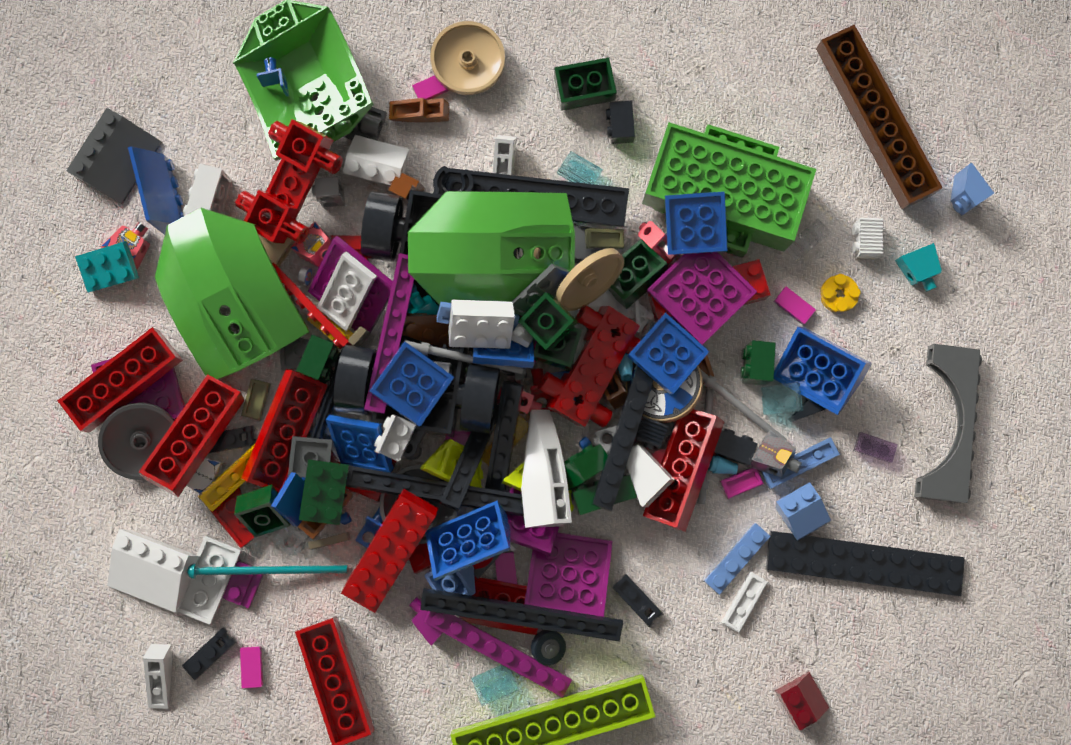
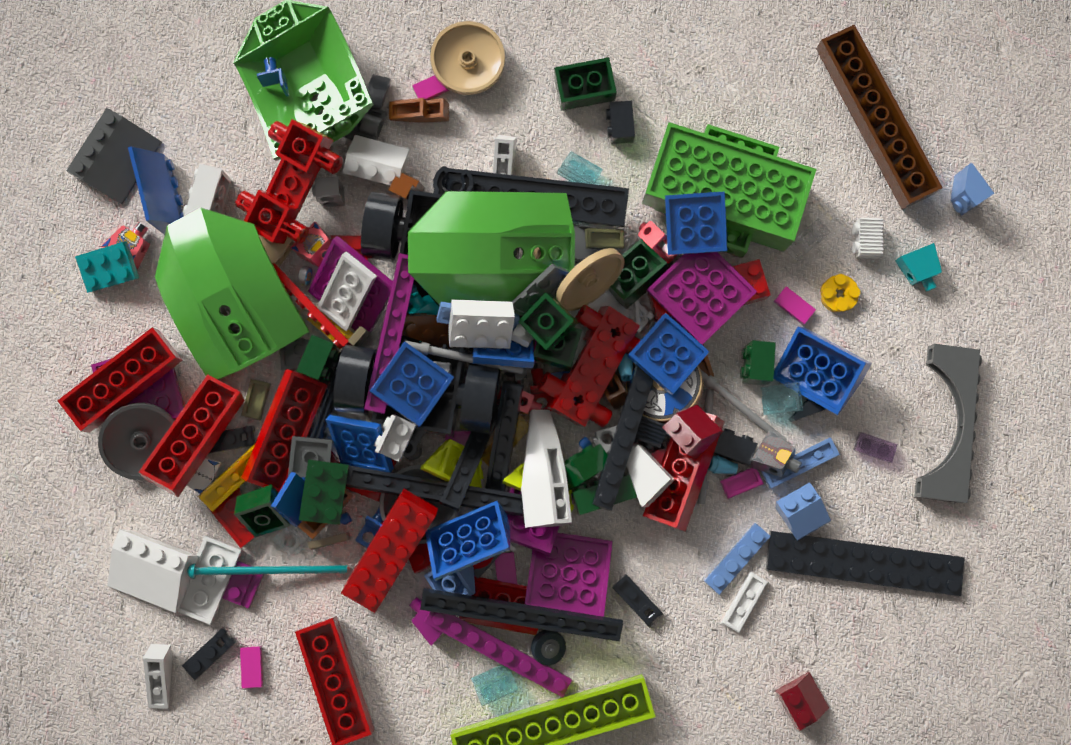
none -> black slope [367,74,391,109]
none -> dark red slope [662,405,724,459]

